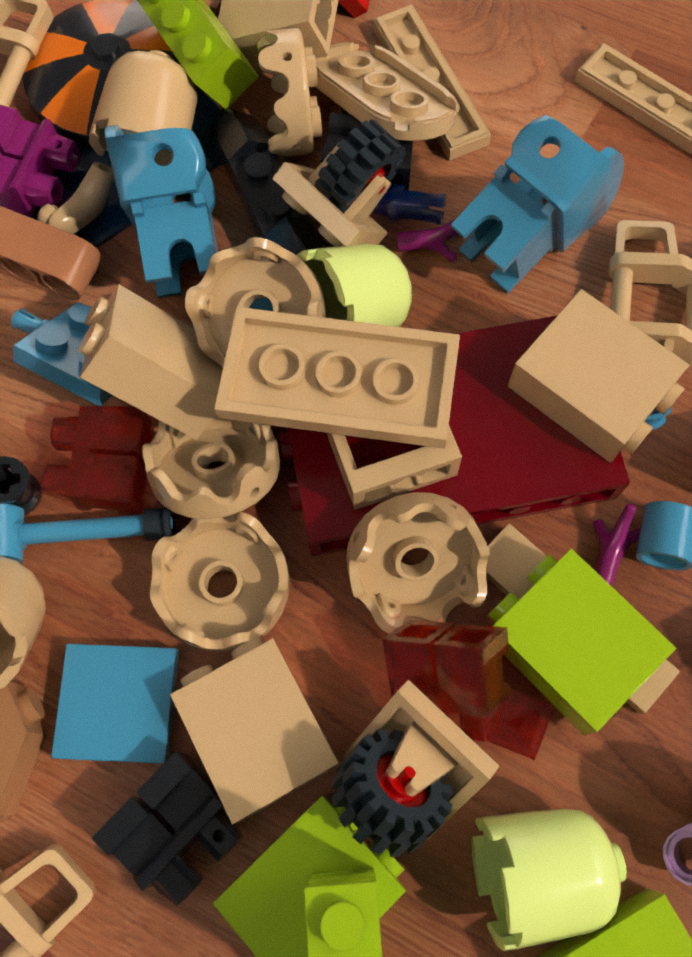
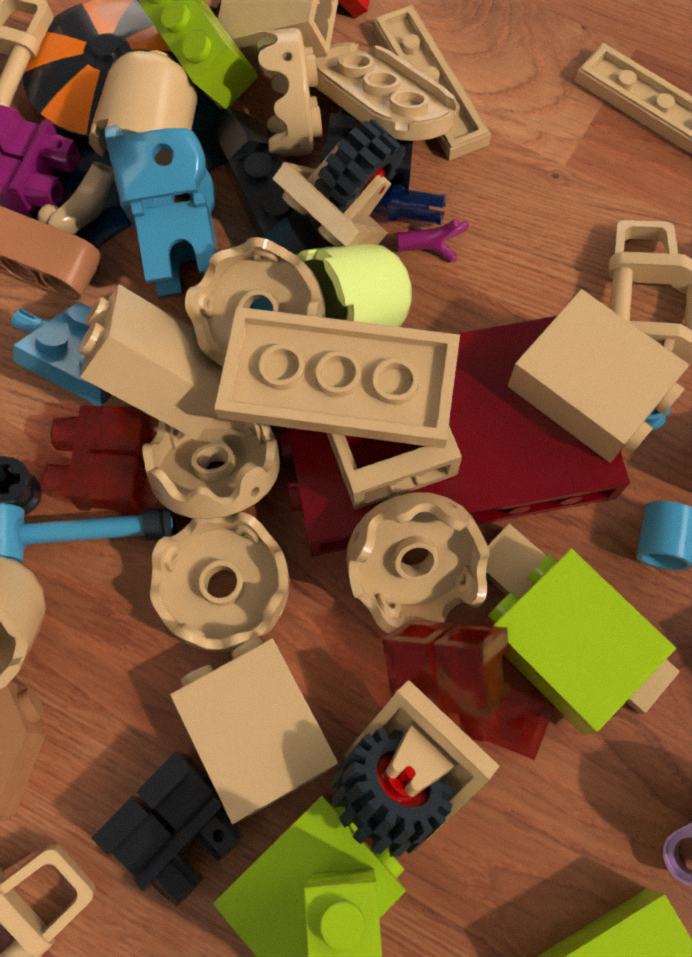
dark azure tile [51,644,179,764] -> none
dark azure piece [451,114,624,294] -> none
yellowish green cylinder [471,808,627,951] -> none
magenta bar [593,504,641,586] -> none

